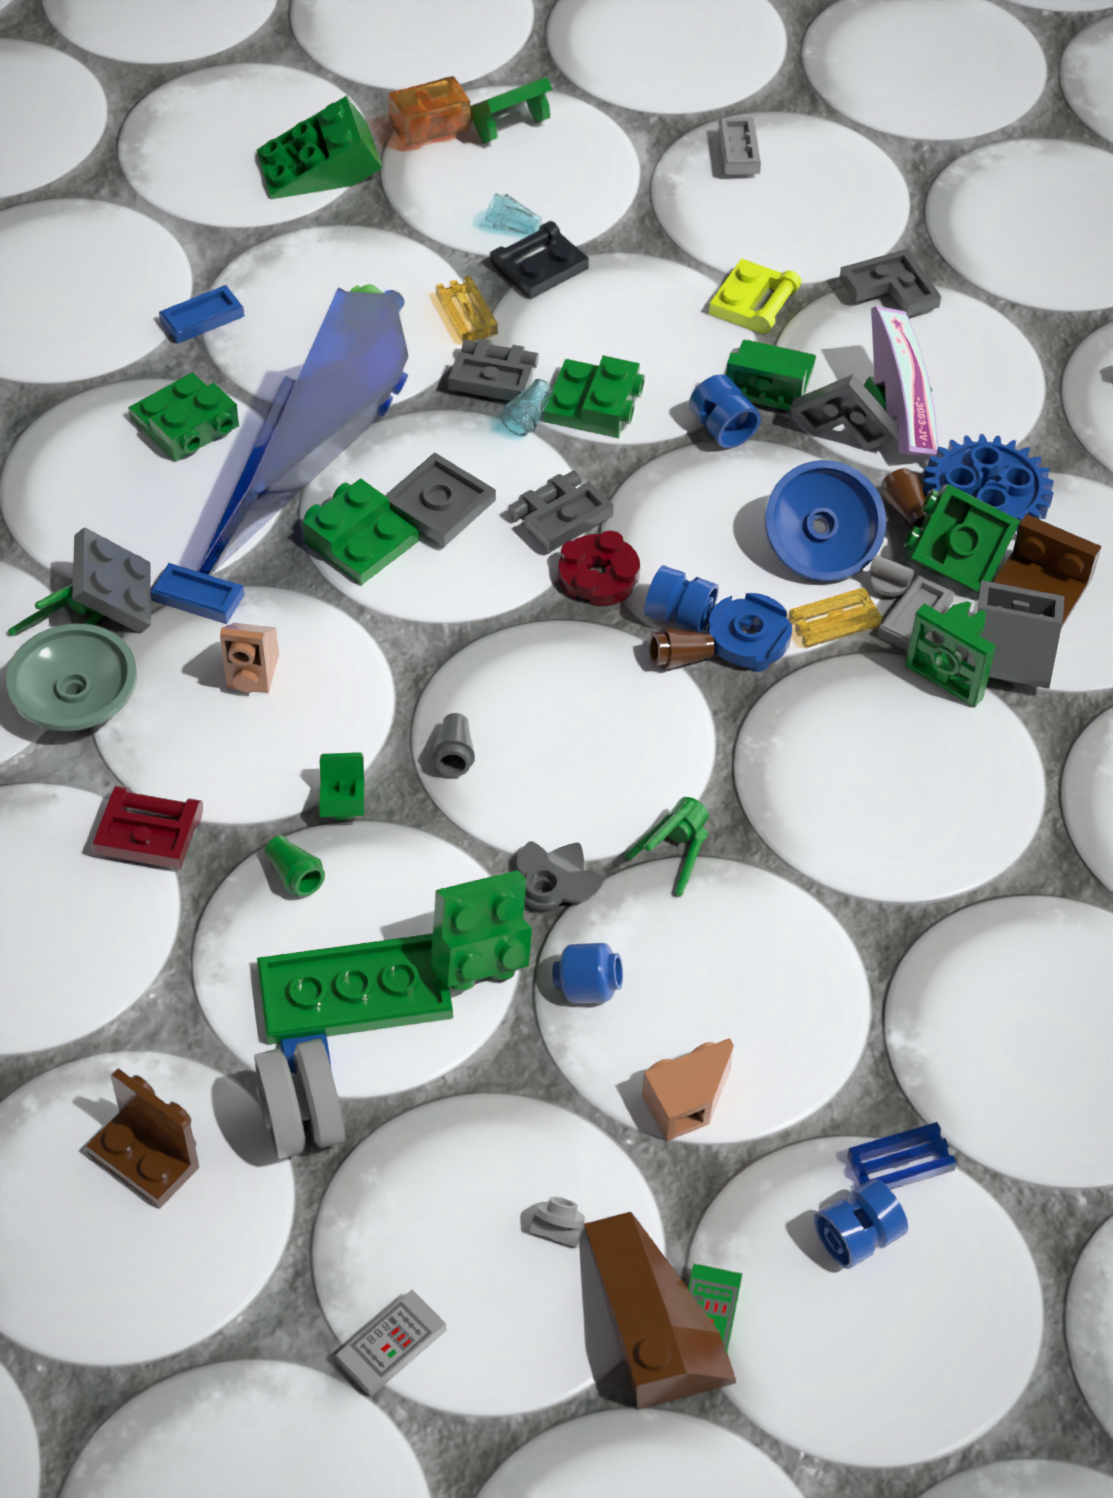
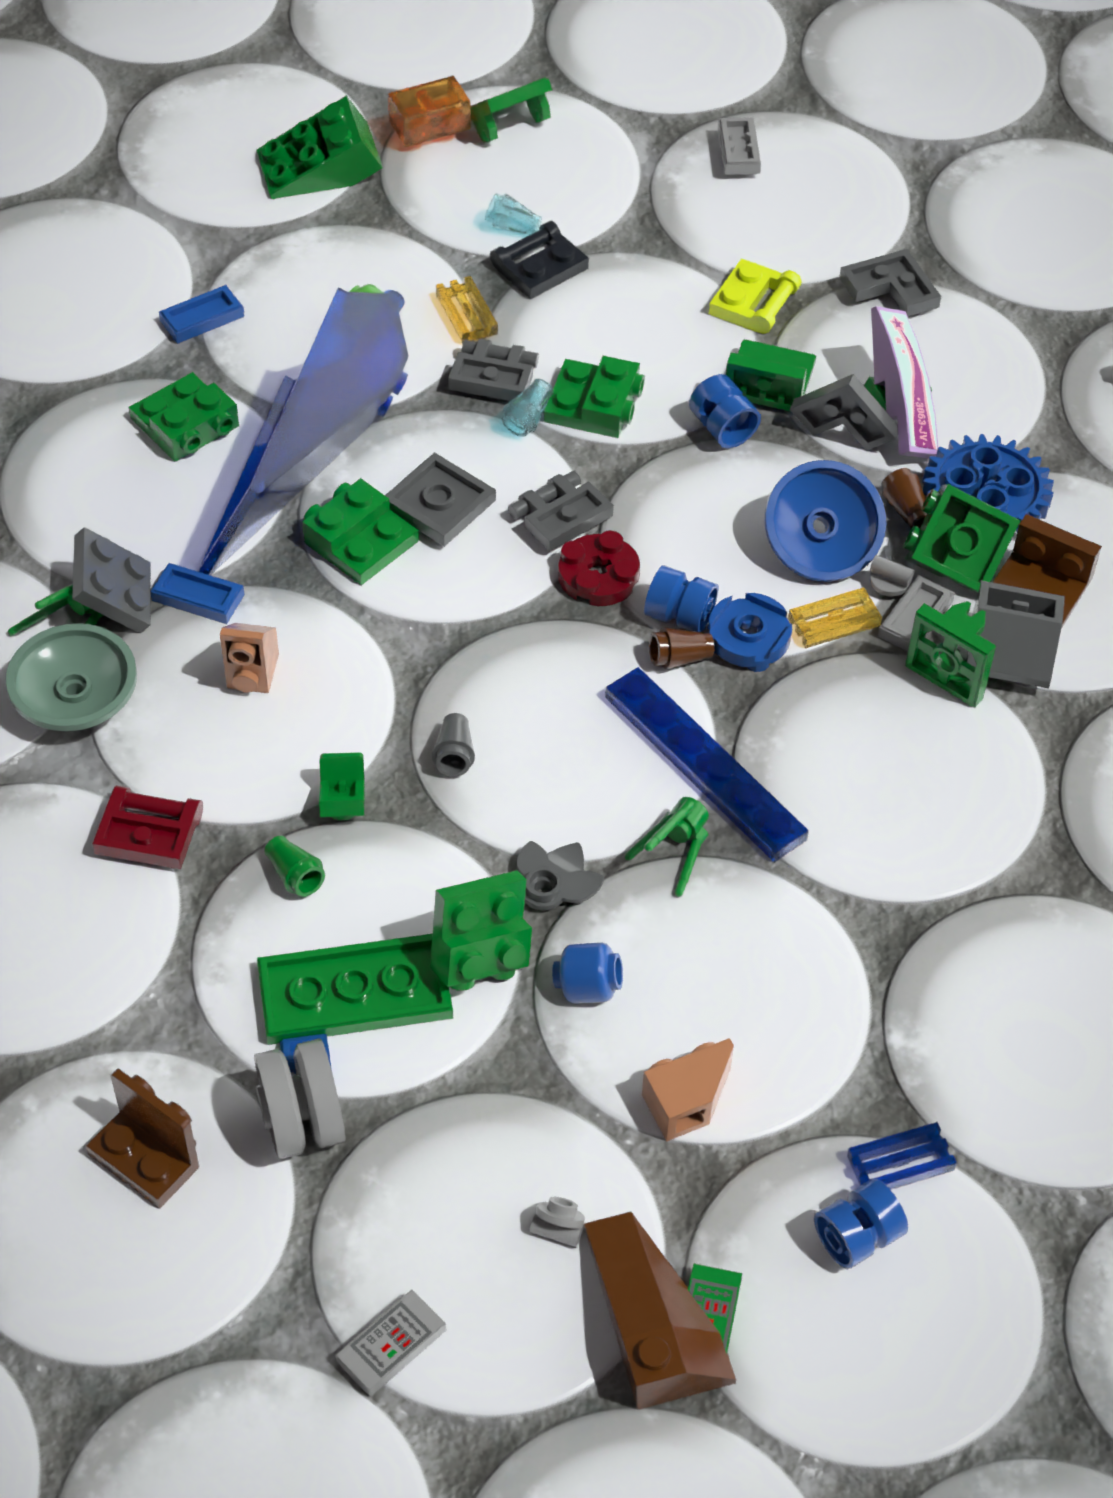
none -> clear blue plate [605,667,809,863]

